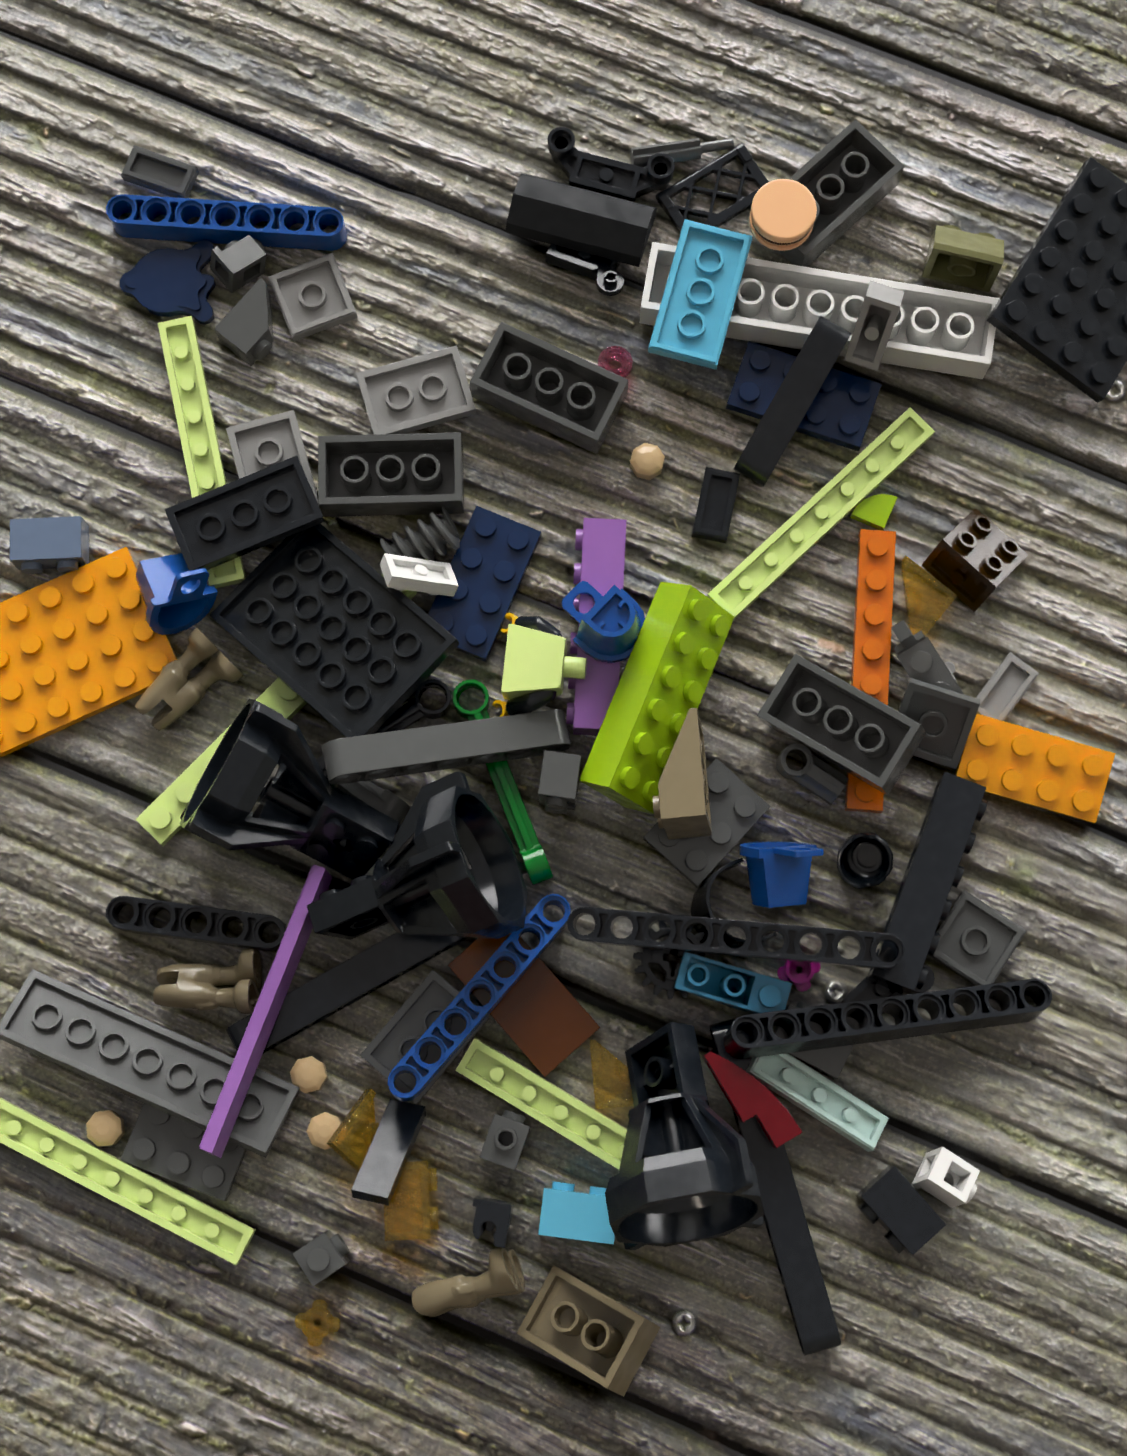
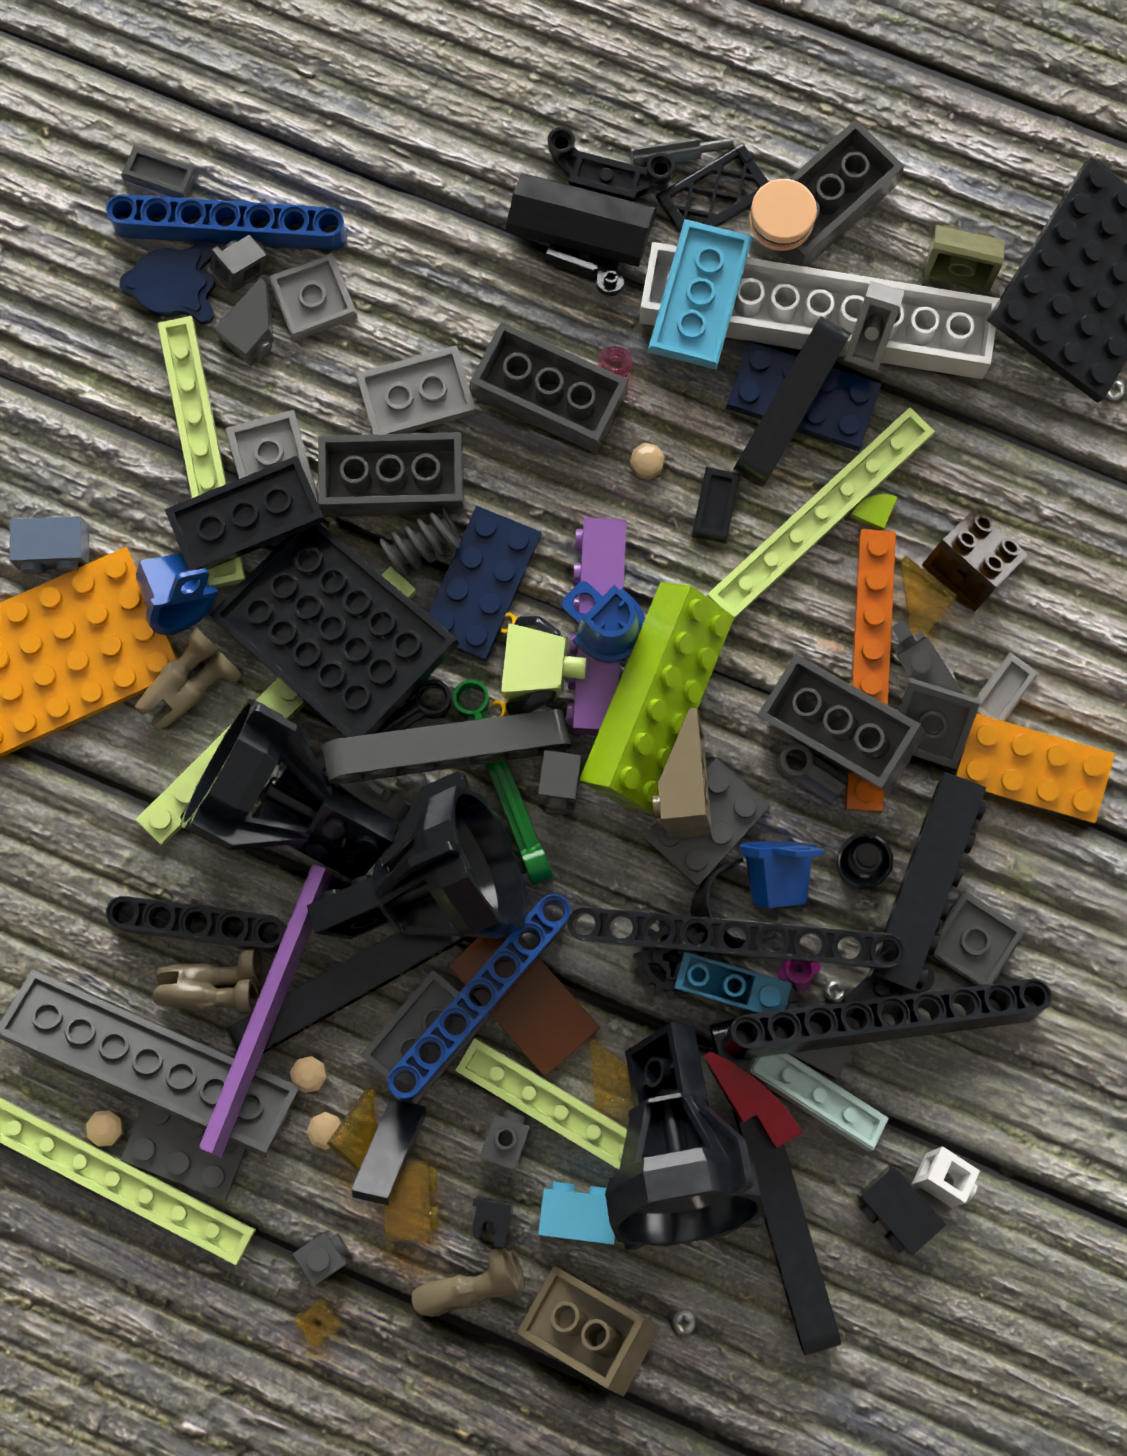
white plate [379,553,459,597] -> none

